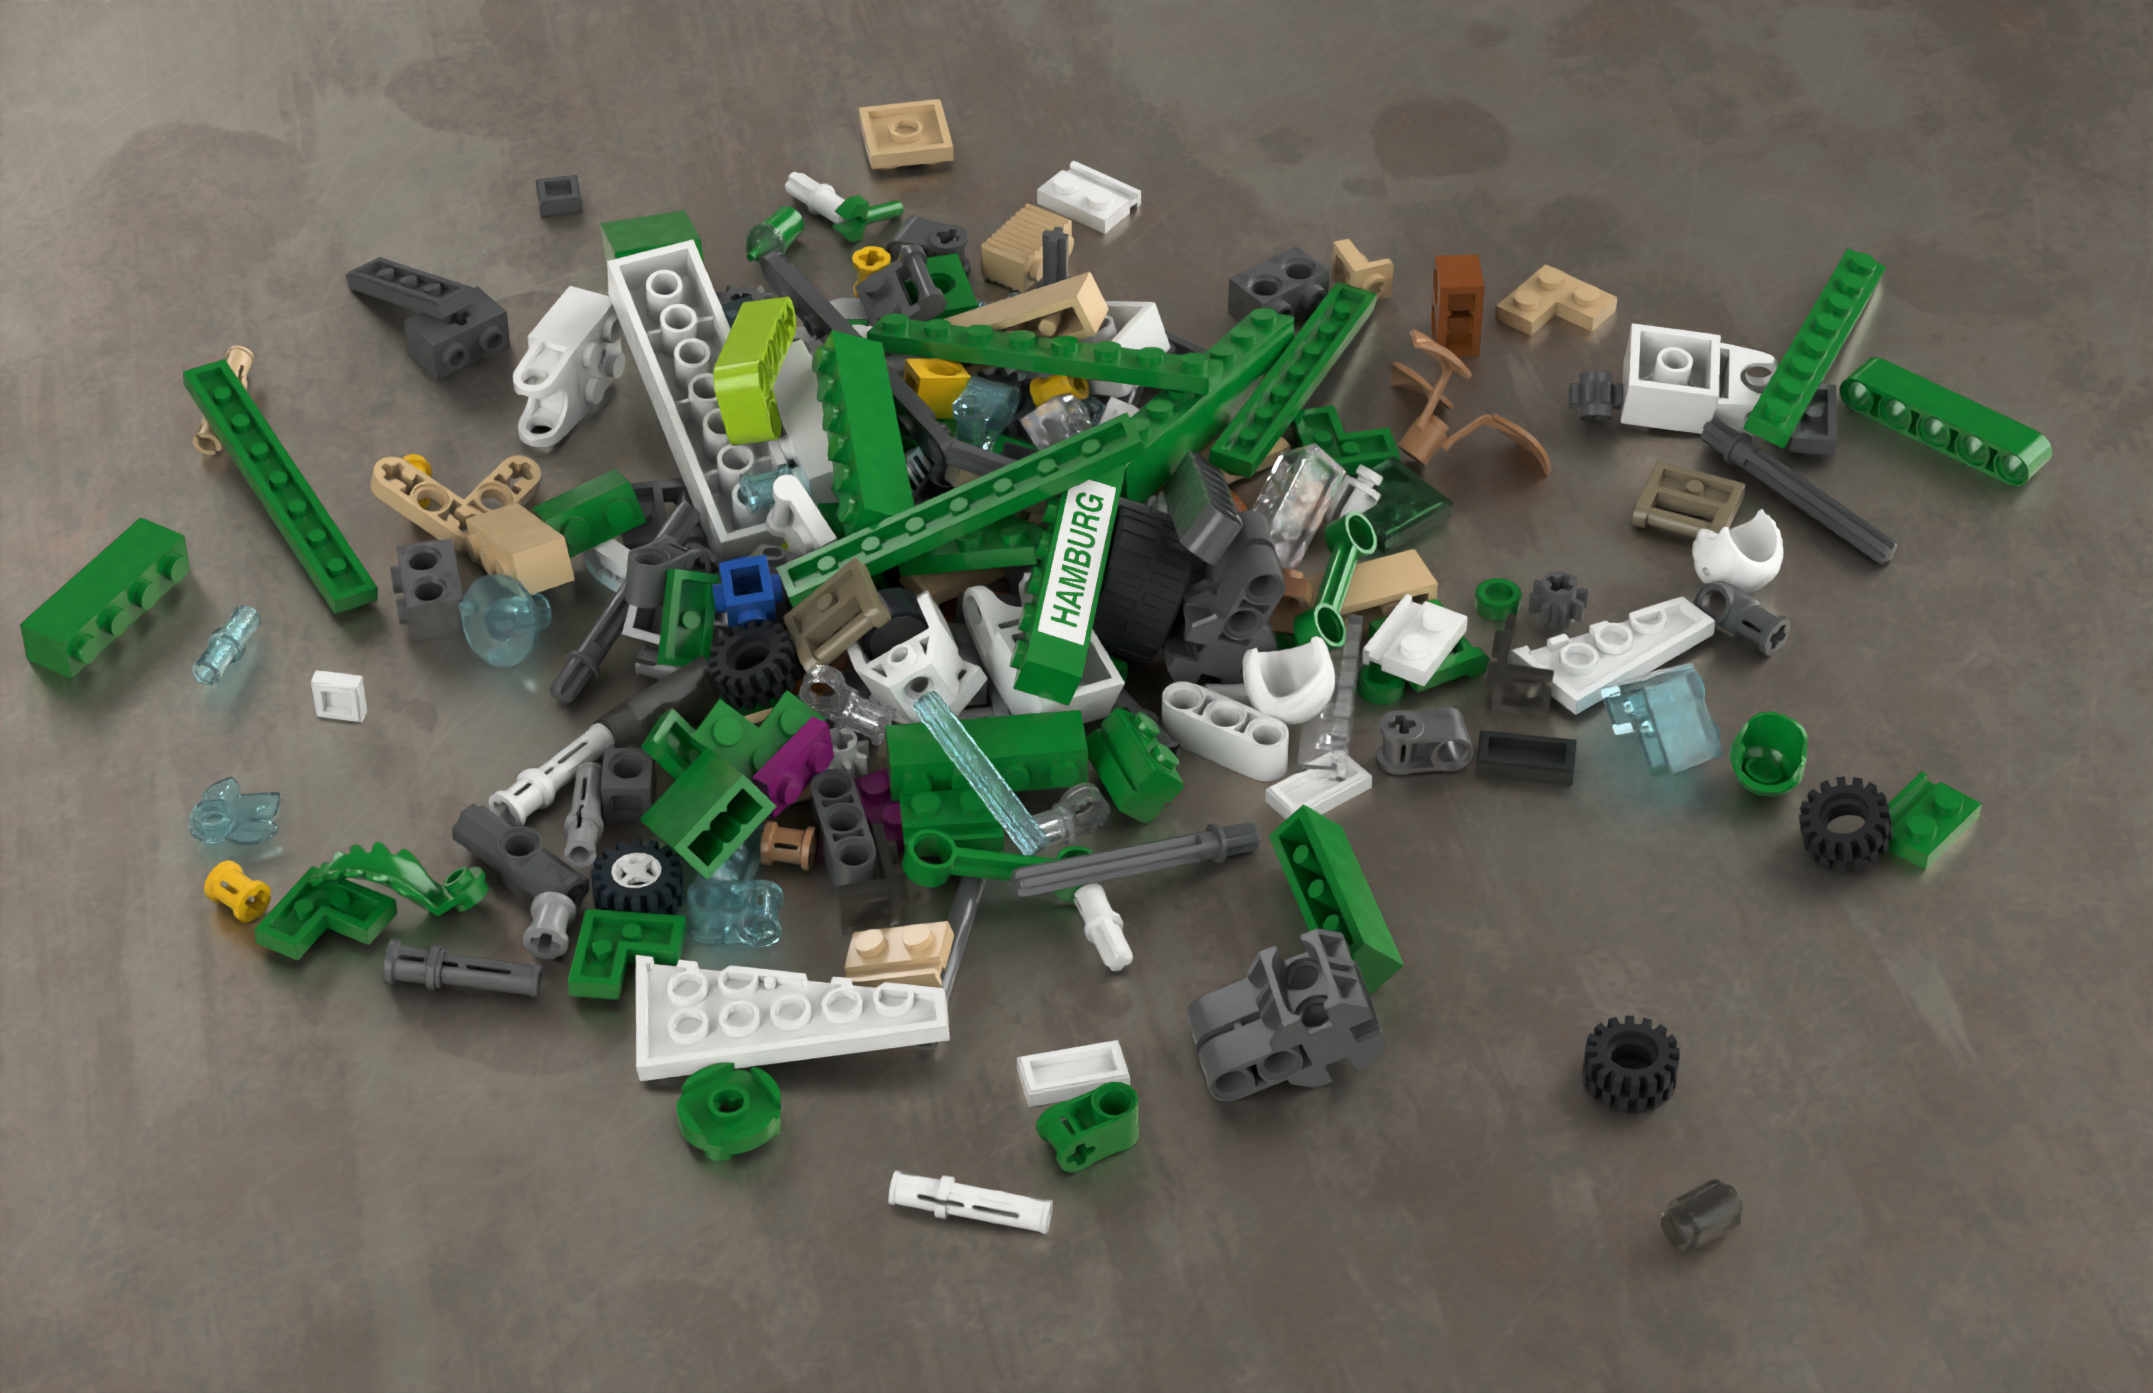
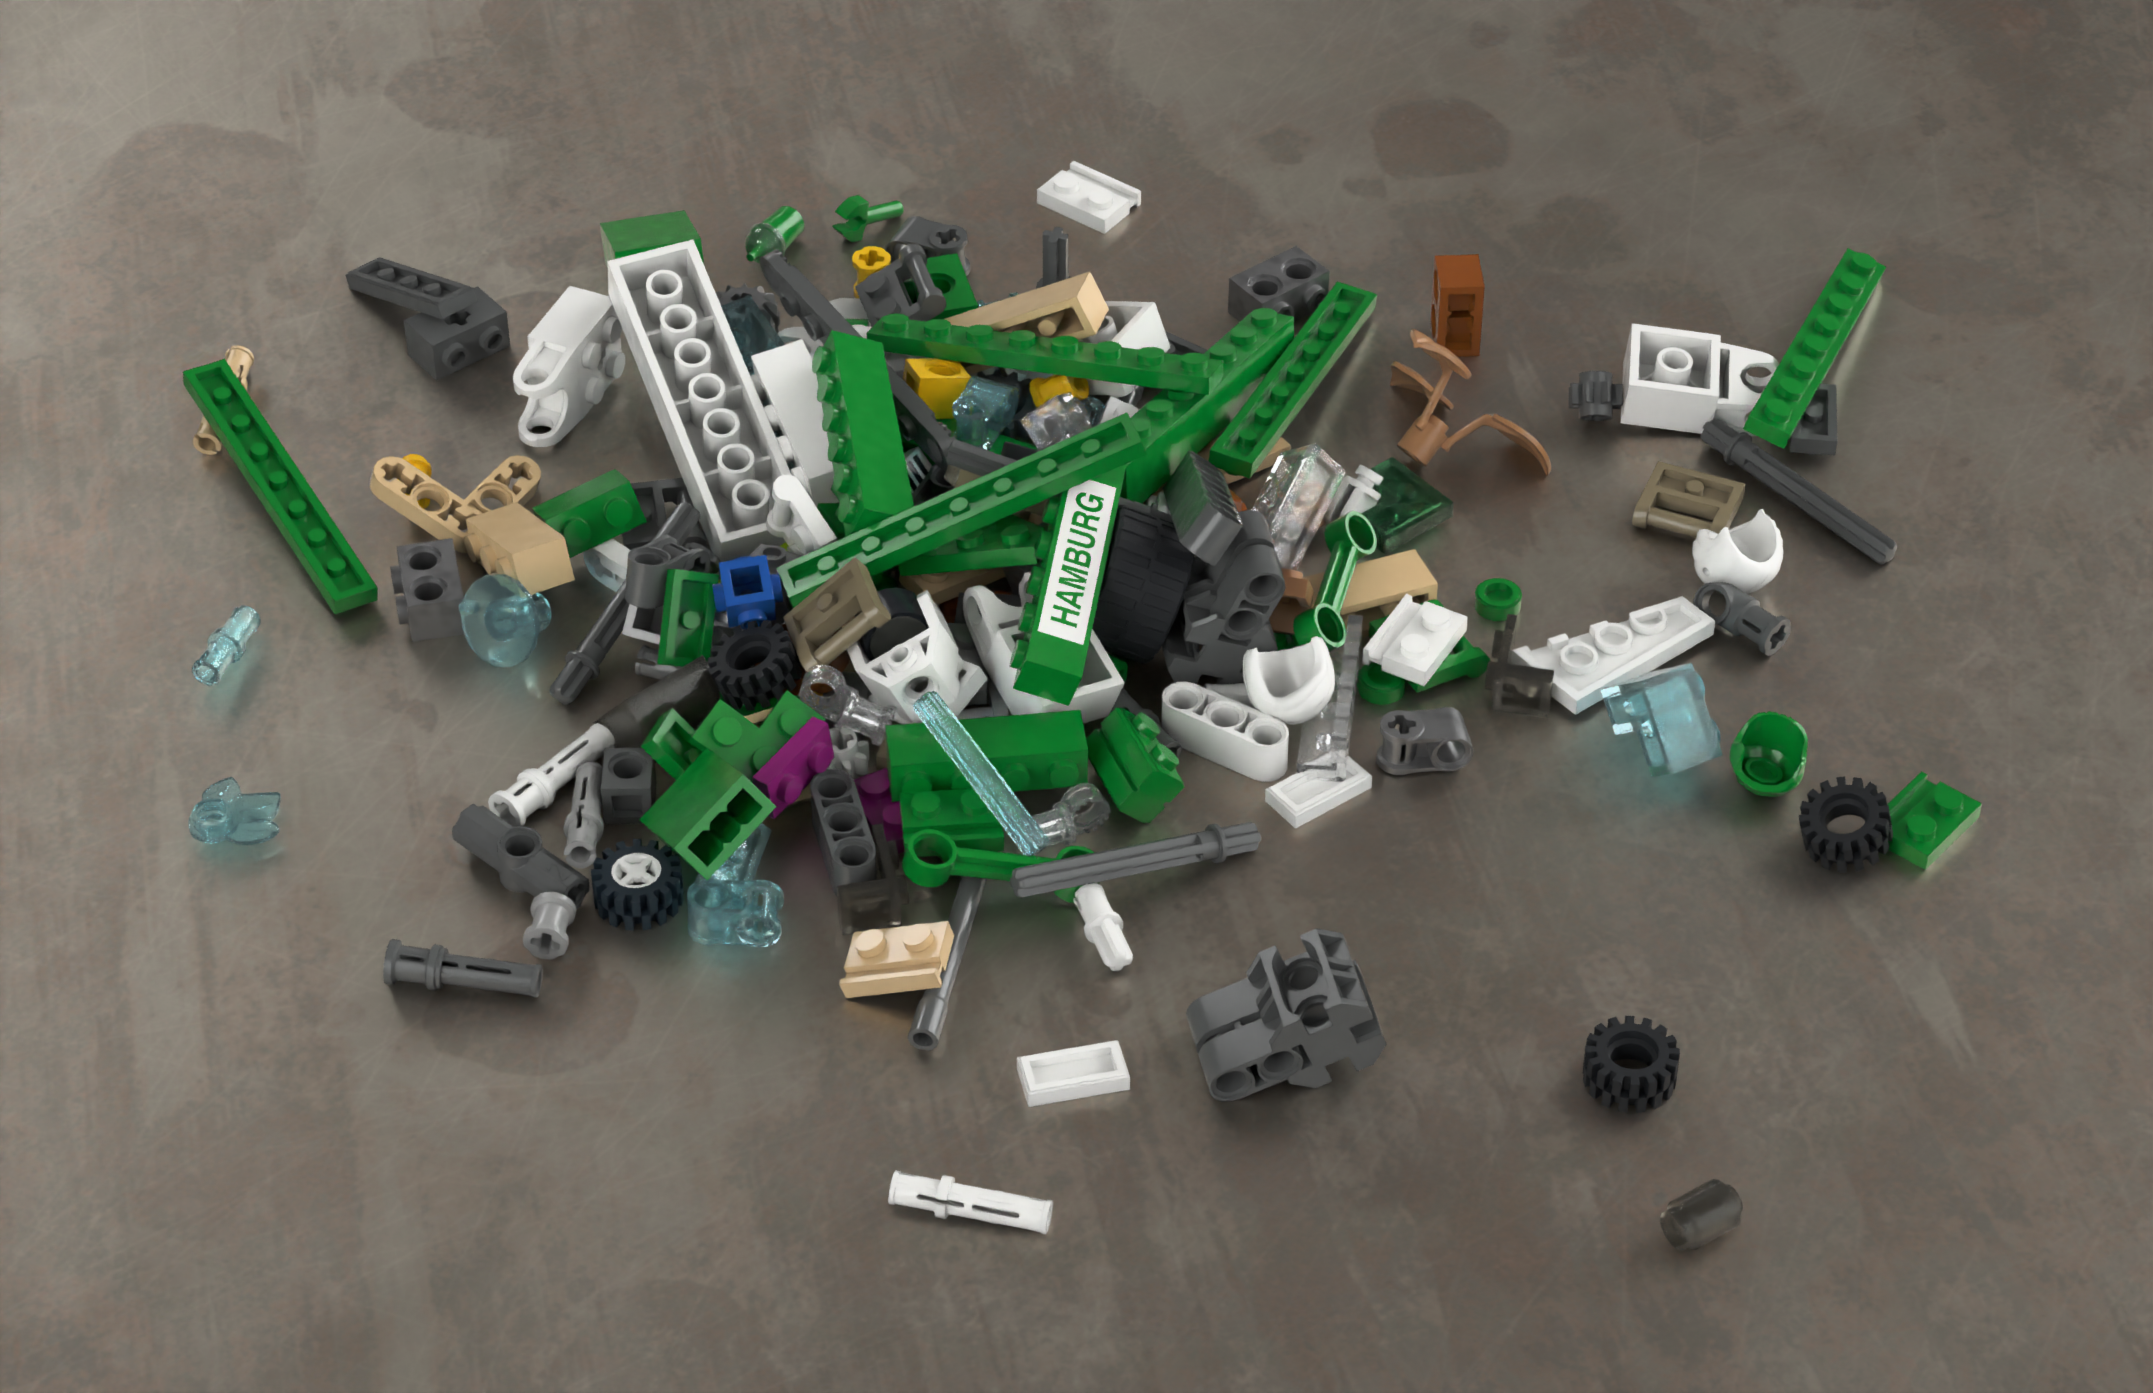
green brick [20,517,191,679] -> none
yellow bush [204,860,271,923] -> none
green plate [254,866,397,960] -> none
green plant [309,842,489,916] -> none
white tile [311,670,367,722] -> none
dark grey tile [535,175,583,217] -> none
green plate [567,909,687,1000] -> none
white wing [636,955,950,1081] -> none
green plate [676,1063,782,1161] -> none
lime beam [713,296,796,446] -> none
clear light blue bush [739,463,792,515] -> none
medium nougat bush [760,820,819,871] -> none
white axle [785,172,849,224] -> none
tan plate [859,99,954,169] -> none
tan brick [981,203,1074,294] -> none
green piece [1035,1082,1140,1172] -> none
green brick [1269,804,1404,995] -> none
green plate [1290,405,1400,481] -> none
tan bracket [1331,238,1394,300] -> none
pearl dark grey tile [1475,730,1577,785] -> none
tan plate [1495,264,1617,336] -> none
dark grey gear [1528,571,1588,630] -> none
green beam [1839,357,2052,487] -> none

